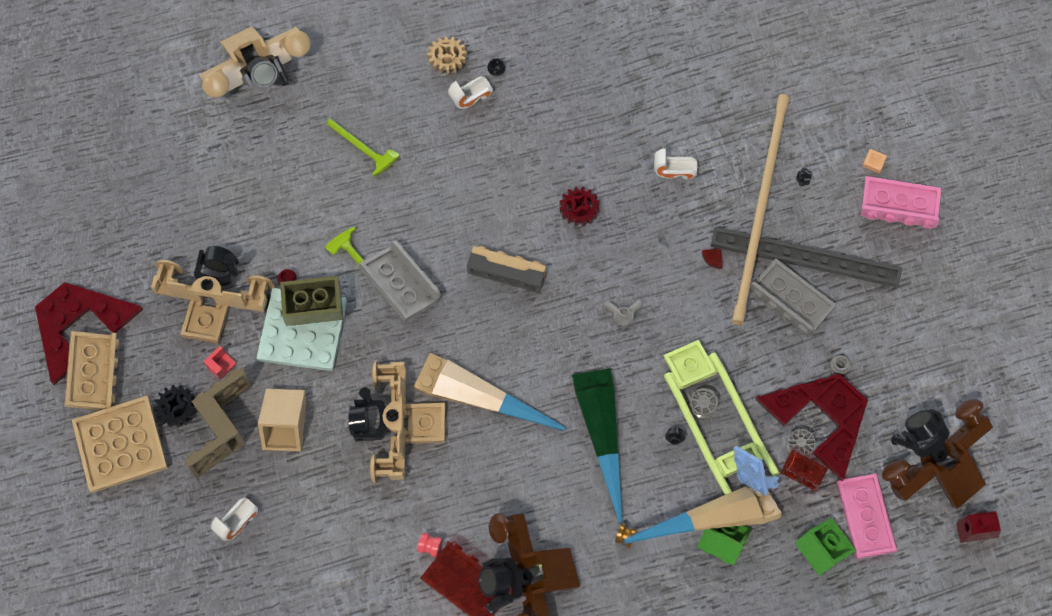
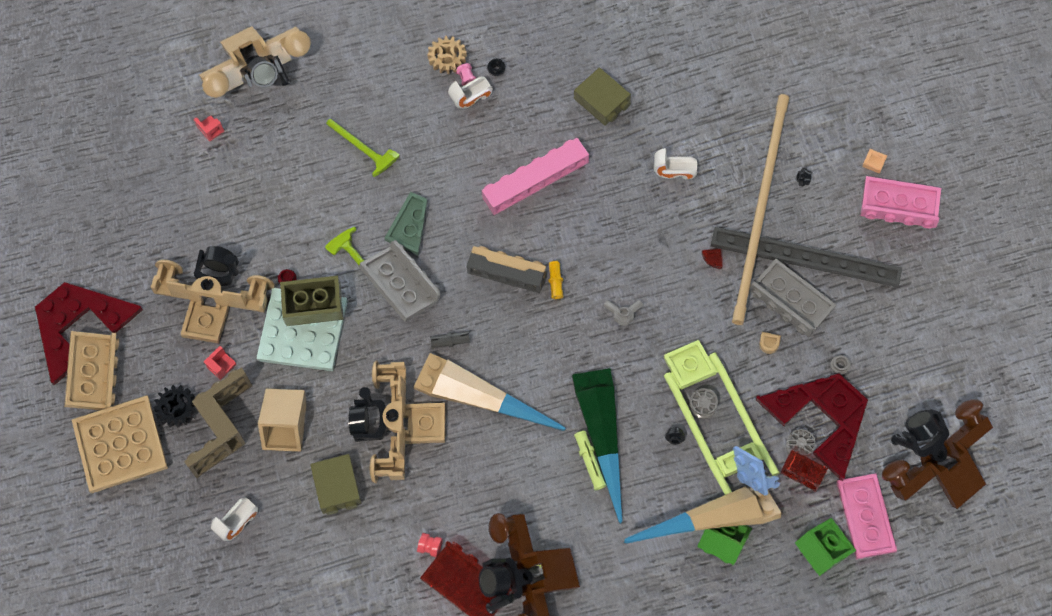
dark red gear [560,186,600,227] -> none
pearl gold wheel [615,524,637,548] -> none
dark red torso [956,511,1001,543] -> none
none -> coral panel [194,116,224,142]
none -> olive brick [310,454,362,515]
none -> sand green wing [385,192,427,256]
none -> dark grey pin [430,331,470,349]
none -> bright pink bush [456,63,476,86]
none -> bright pink brick [482,138,589,215]
none -> yellow axle [548,261,563,299]
none -> olive brick [574,67,631,126]
none -> yellowish green pin [574,431,607,490]
none -> tan tile [759,332,781,354]

